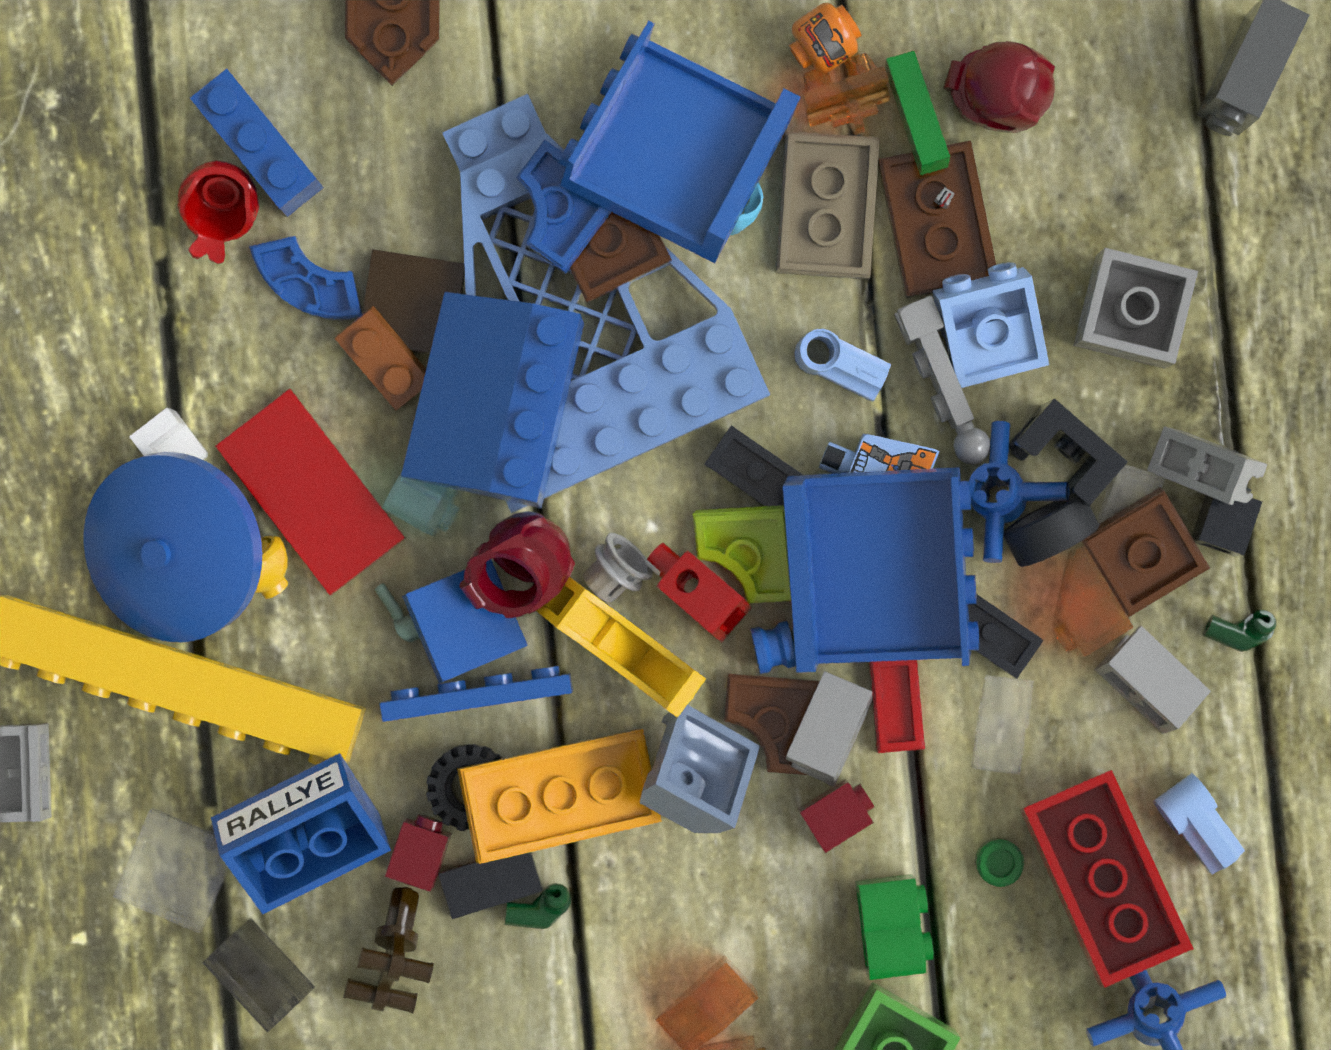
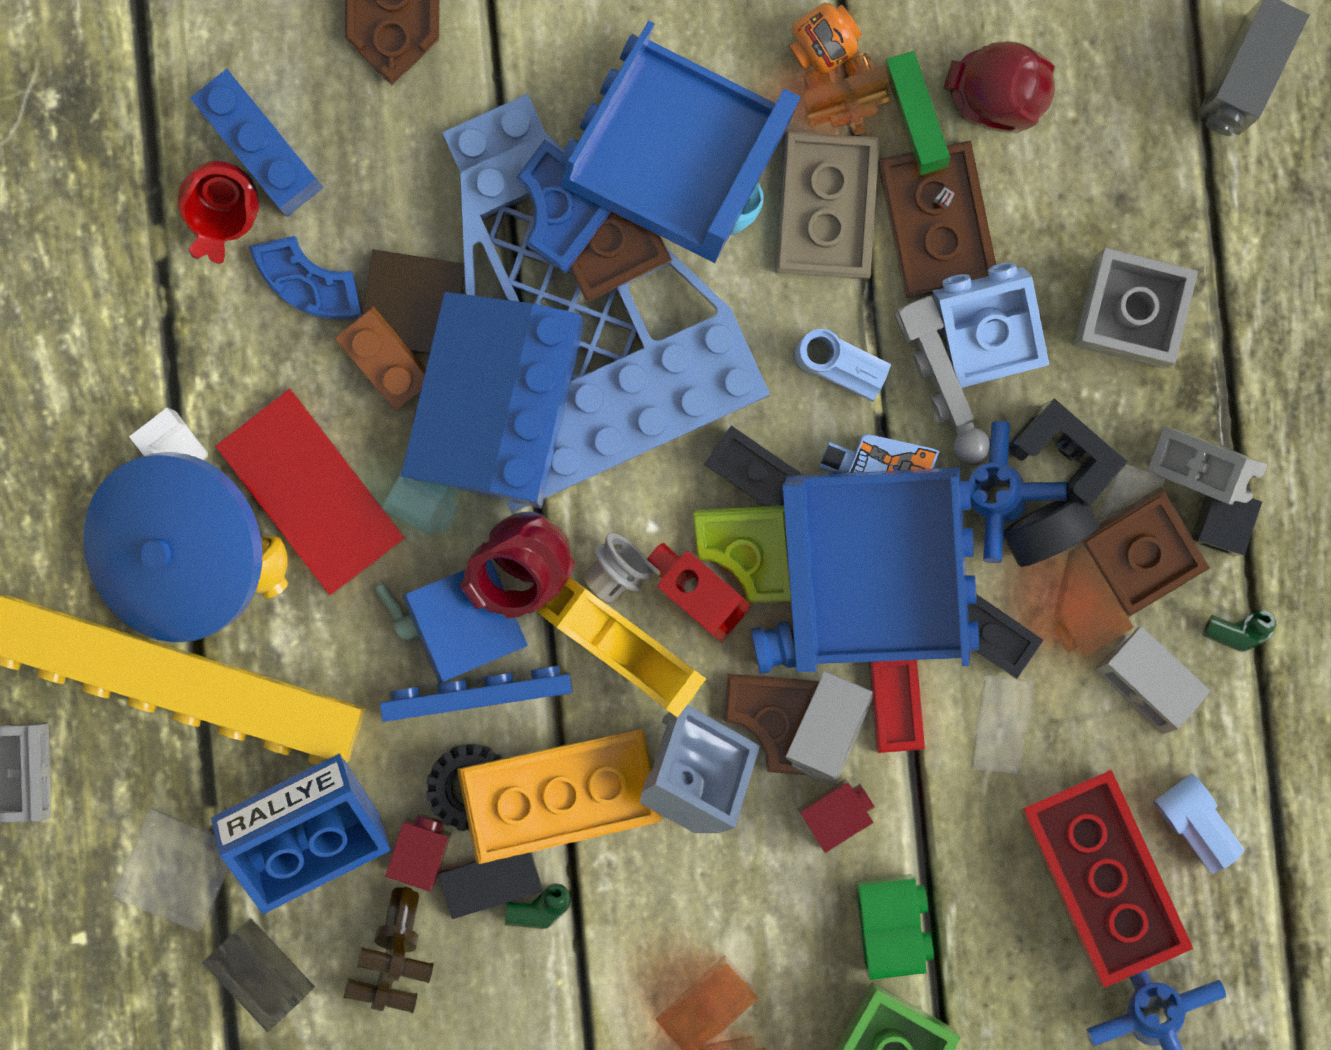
green tile [975,838,1024,887] -> none

